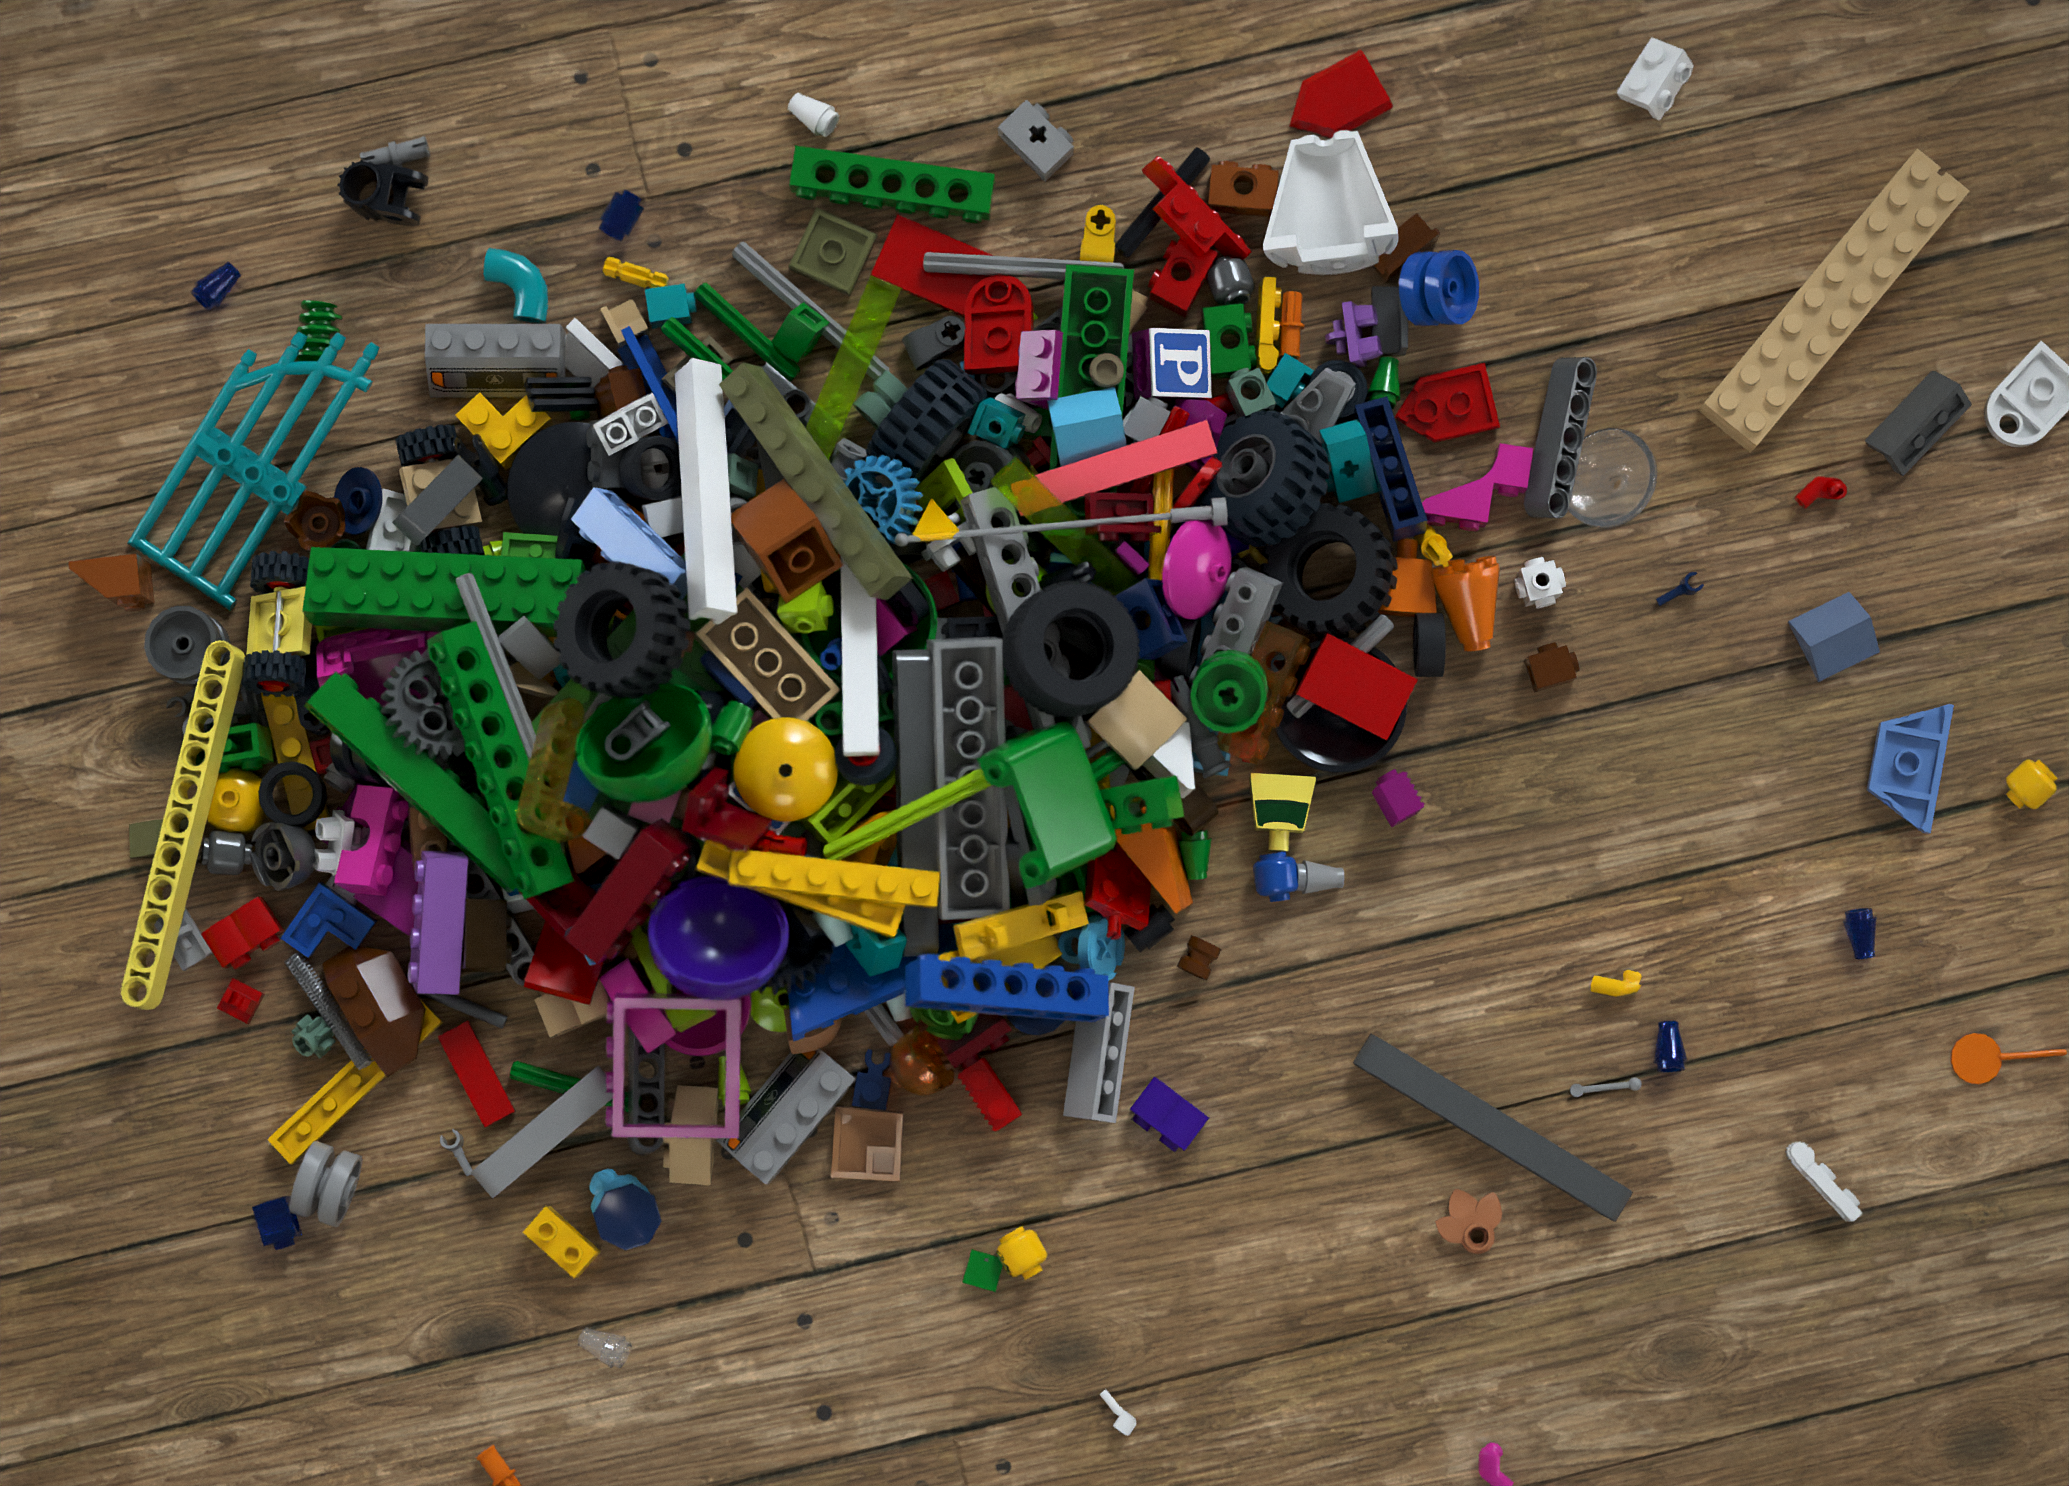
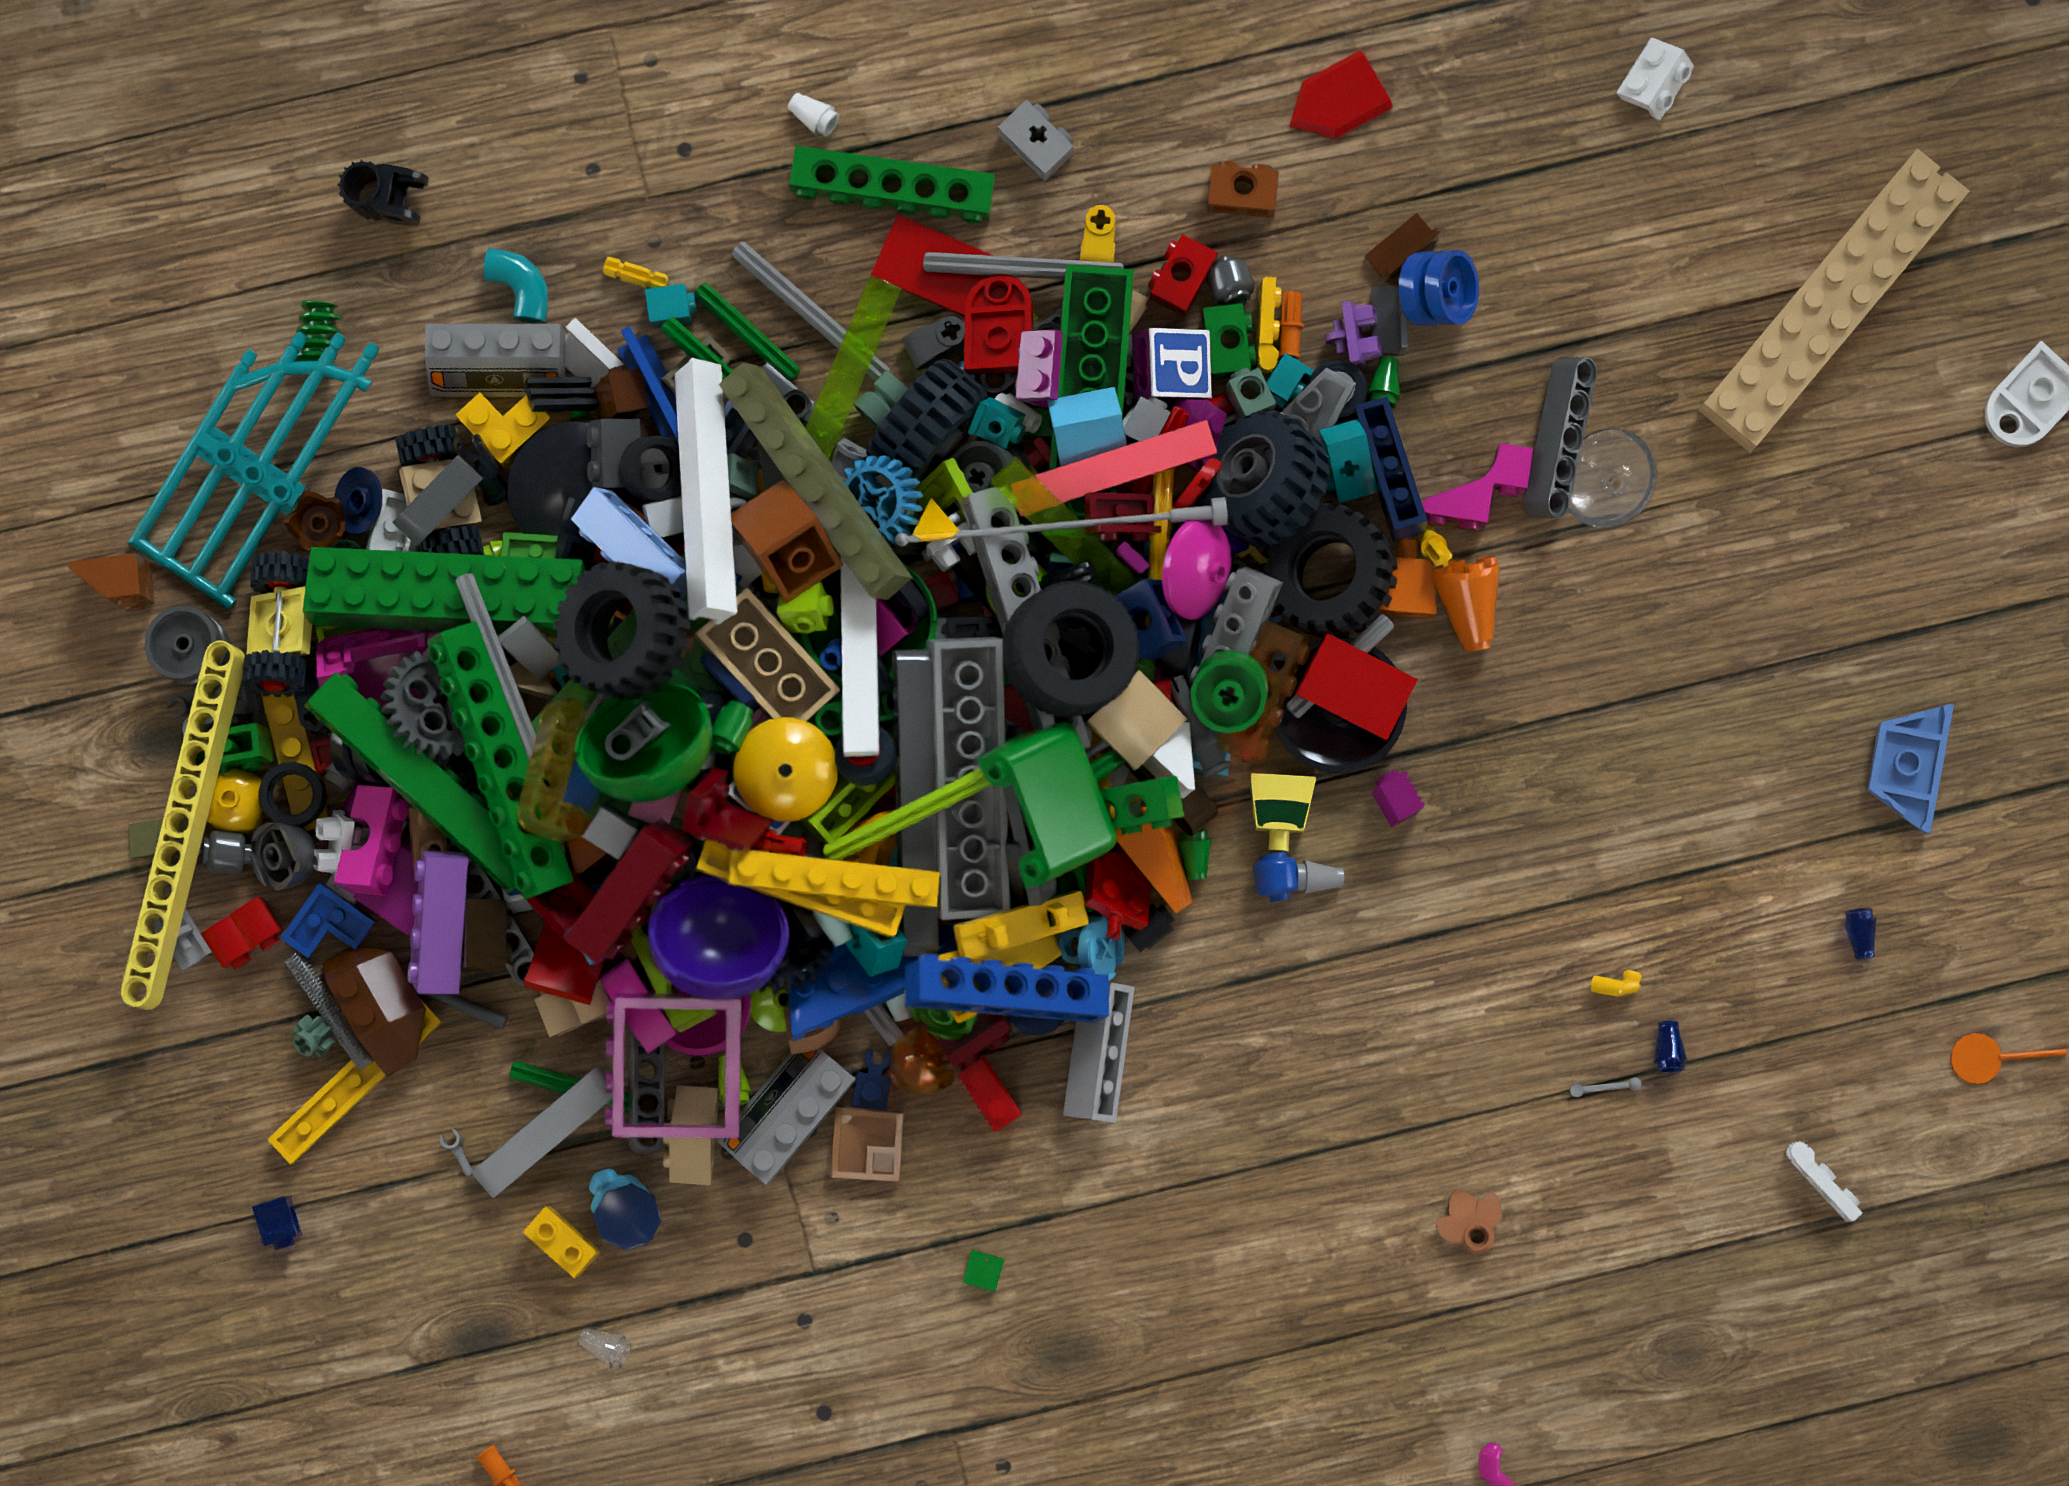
clear blue cone [191,262,241,311] -> none
red tile [217,978,265,1024] -> none
light grey wheel [289,1141,363,1227] -> none
light grey pin [360,136,431,167] -> none
red tile [438,1021,516,1128] -> none
white slope [593,392,668,456] -> none
clear blue brick [598,189,644,242] -> none
tan panel [600,300,651,347] -> none
green brick [771,302,830,363] -> none
olive tile [788,207,878,297] -> none
yellow head [996,1226,1047,1280] -> none
dark tan tile [1089,353,1124,389] -> none
white hand [1100,1389,1136,1436] -> none
black axle [1115,147,1210,258] -> none
dark purple brick [1130,1076,1209,1152] -> none
red bracket [1142,156,1251,260] -> none
reddish brown wheel [1177,935,1221,981] -> none
white cone [1263,130,1398,275] -> none
dark grey beam [1353,1034,1633,1222] -> none
red tile [1394,363,1500,443] -> none
black tyre [1413,613,1446,677] -> none
white brick [1514,557,1566,609] -> none
reddish brown brick [1524,642,1580,693] -> none
dark blue hand [1656,572,1704,606] -> none
sand blue slope [1788,592,1880,682] -> none
red arm [1794,476,1847,509] -> none
dark grey panel [1865,371,1972,476] -> none
yellow head [2006,759,2058,810] -> none

